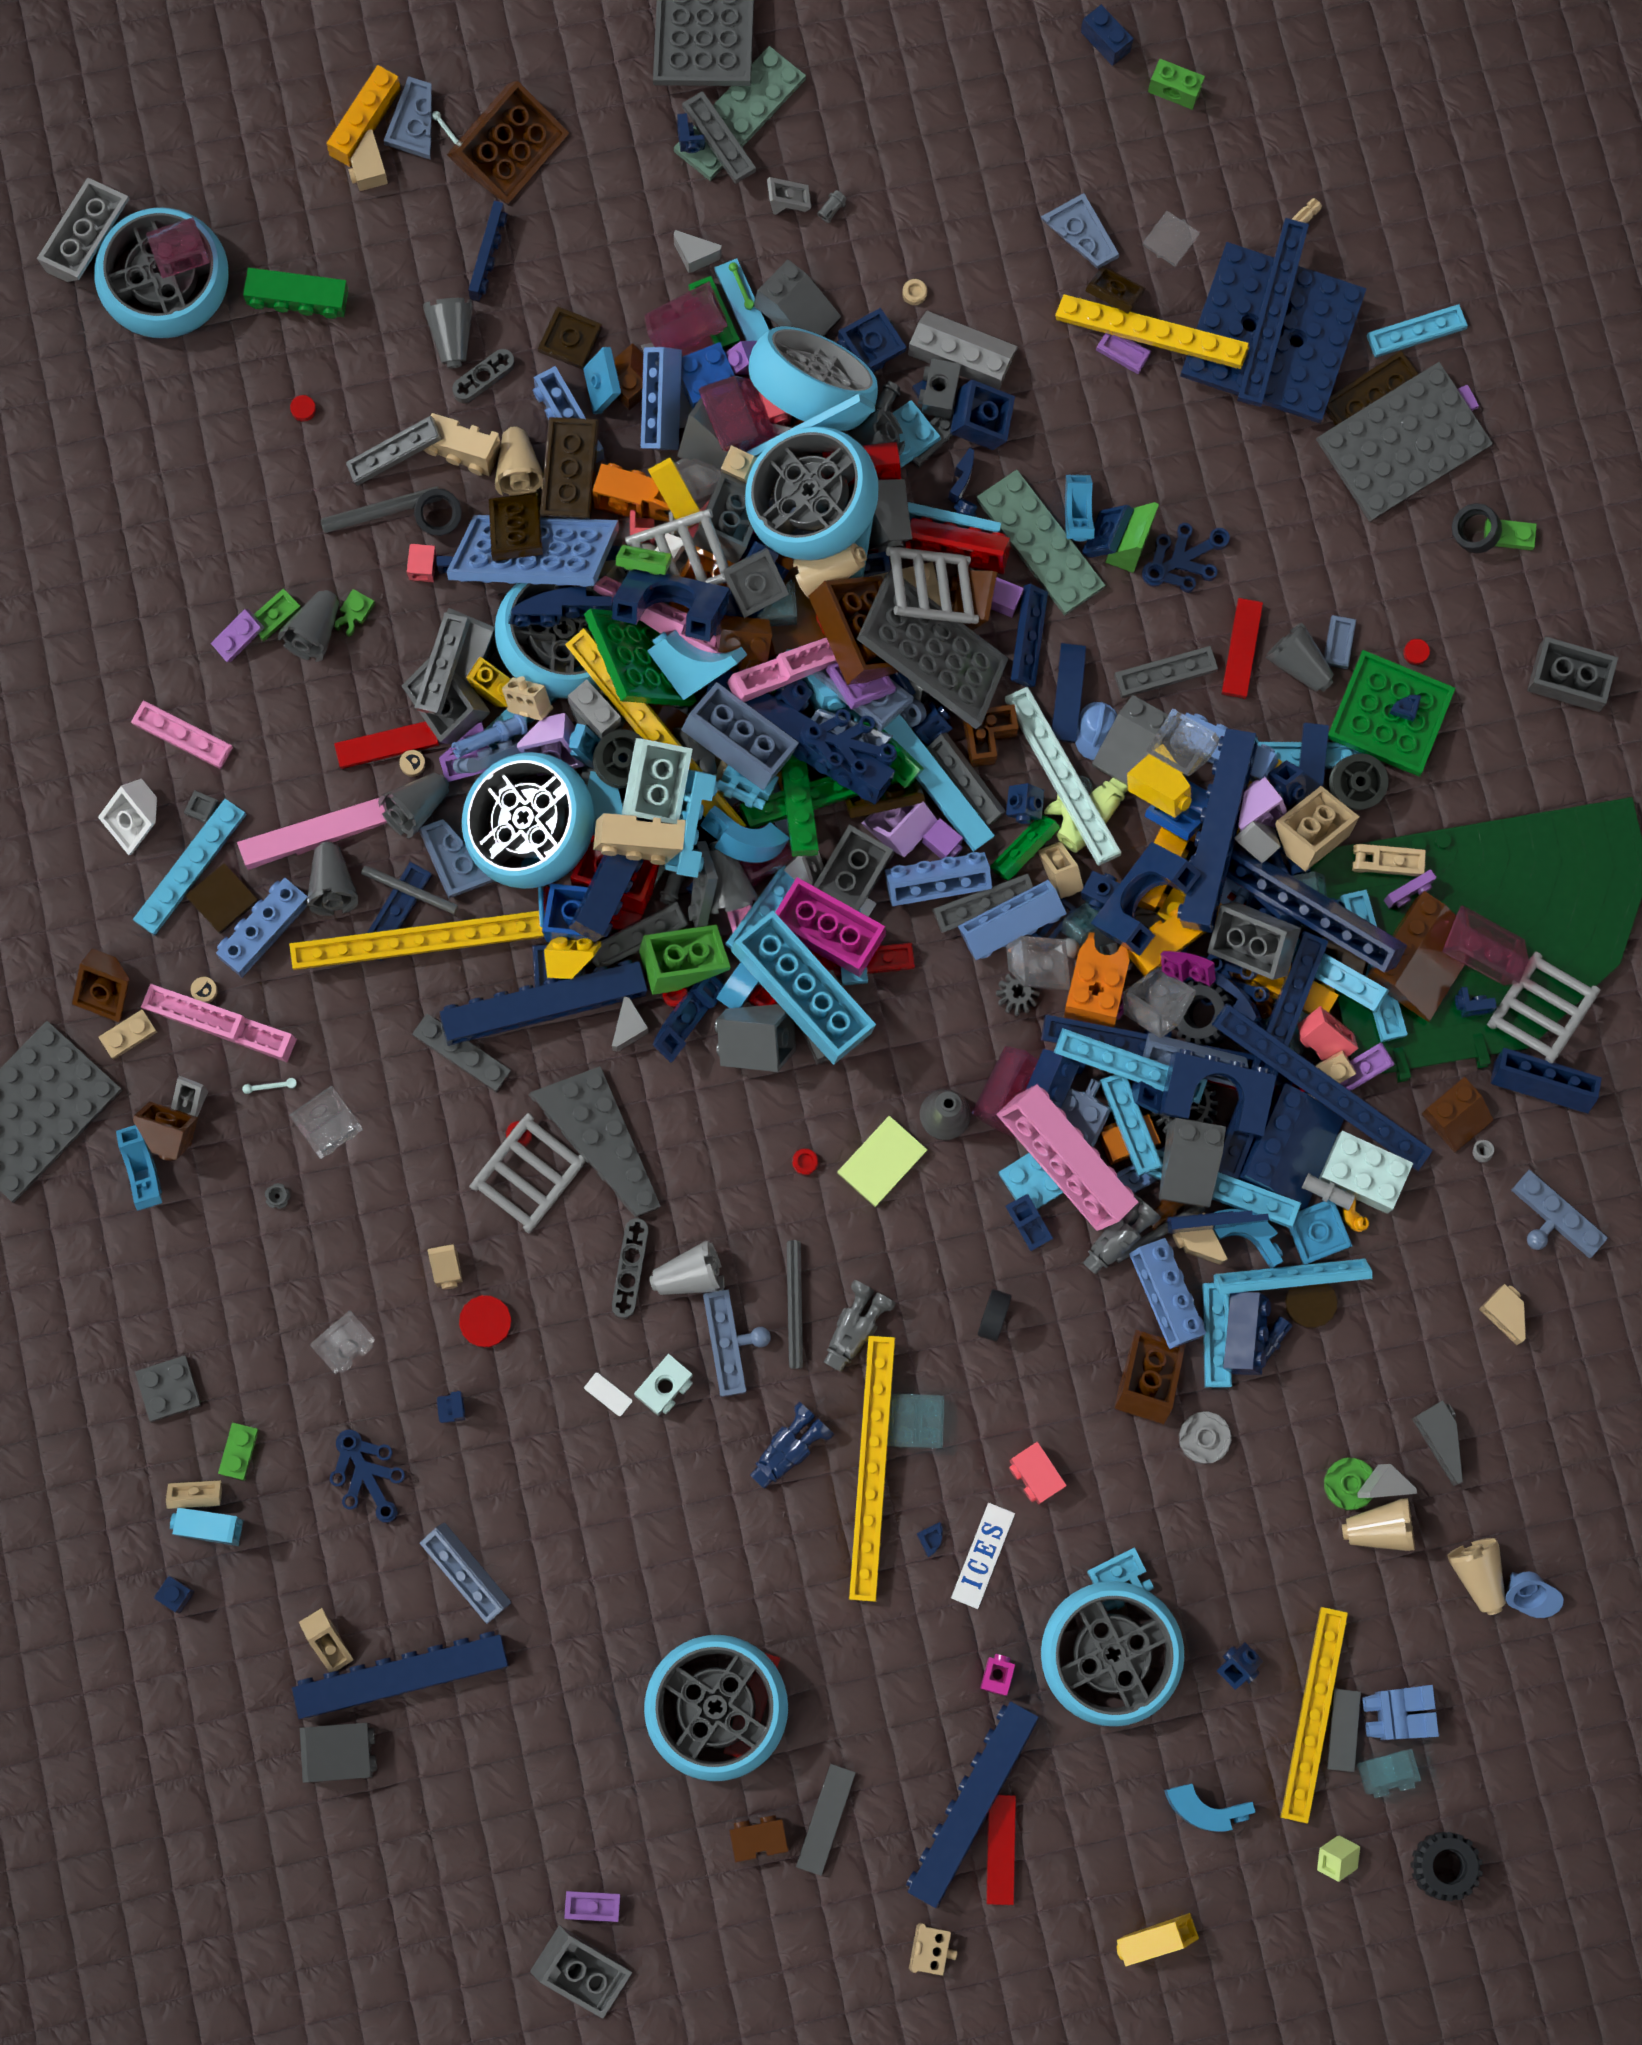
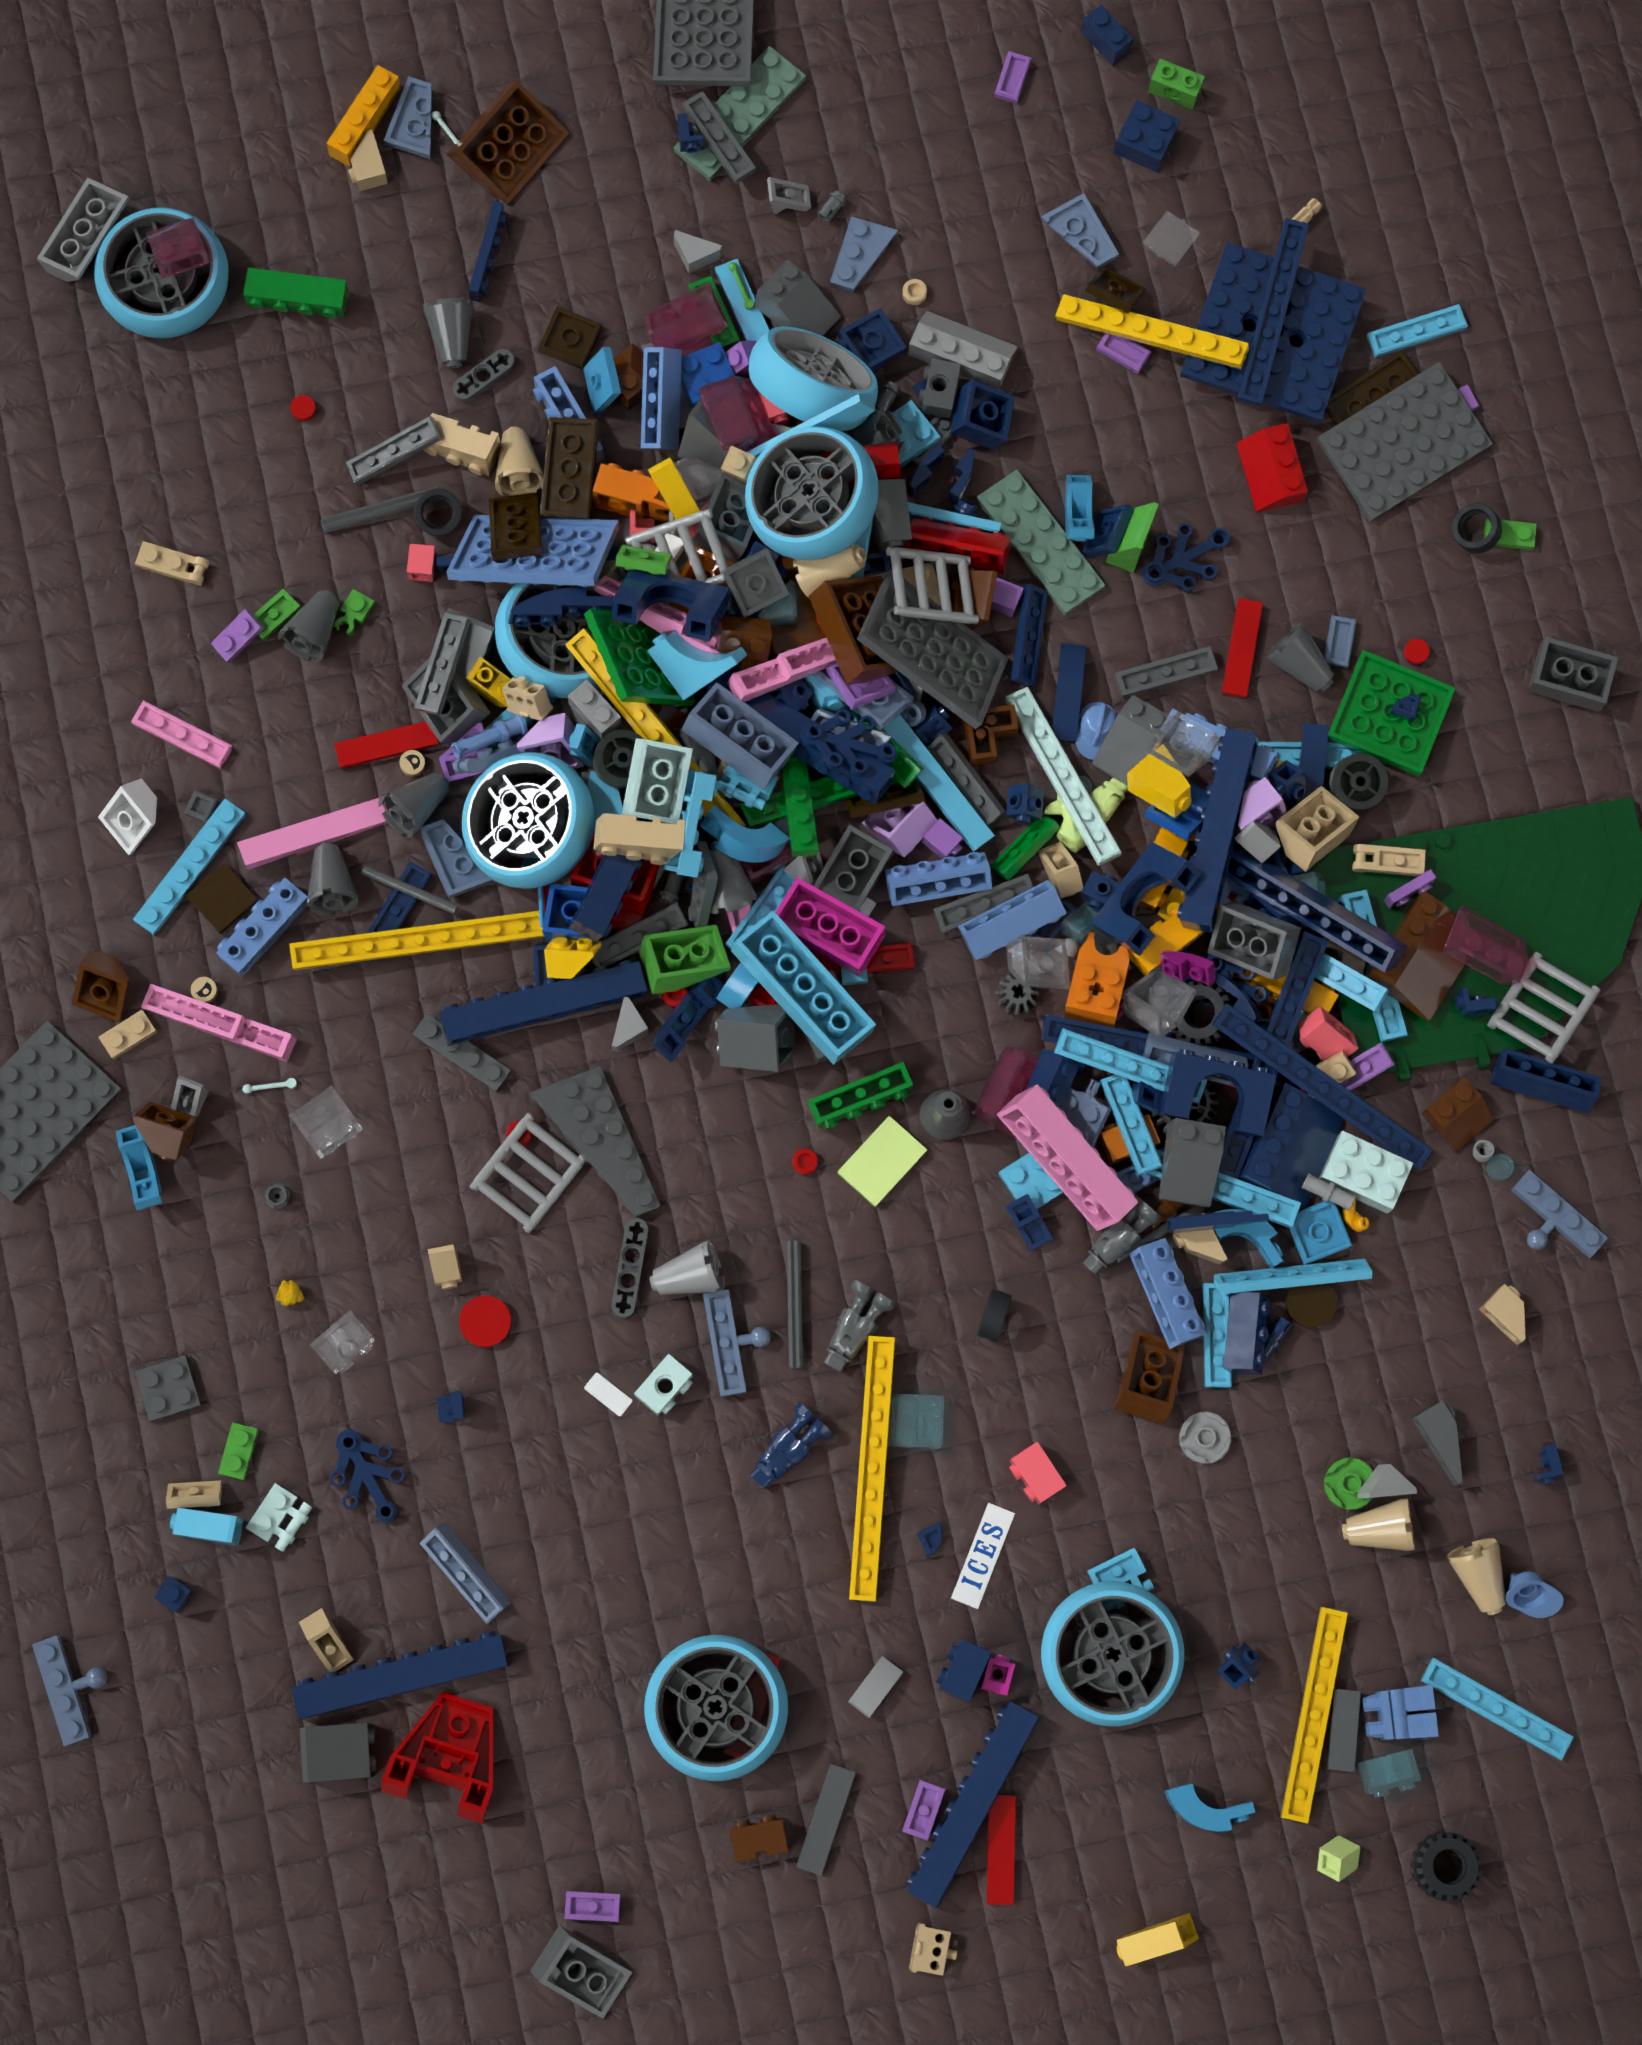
none -> sand blue plate [32,1635,107,1746]
none -> tan plate [135,541,210,586]
none -> light aqua plate [246,1483,312,1552]
none -> yellow plate [276,1280,304,1306]
none -> red wedge [381,1692,493,1824]
none -> green brick [807,1062,913,1130]
none -> sand blue wing [830,216,898,293]
none -> light grey slope [848,1656,903,1718]
none -> medium lavender plate [902,1780,945,1841]
none -> dark blue slope [910,444,945,497]
none -> dark blue brick [936,1639,991,1703]
none -> medium lavender tile [994,51,1031,104]
none -> dark blue brick [1114,100,1181,173]
none -> red slope [1236,423,1308,513]
none -> medium azure tile [1420,1658,1574,1761]
none -> clear light blue tile [1487,1154,1514,1181]
none -> dark blue bracket [1533,1443,1564,1485]

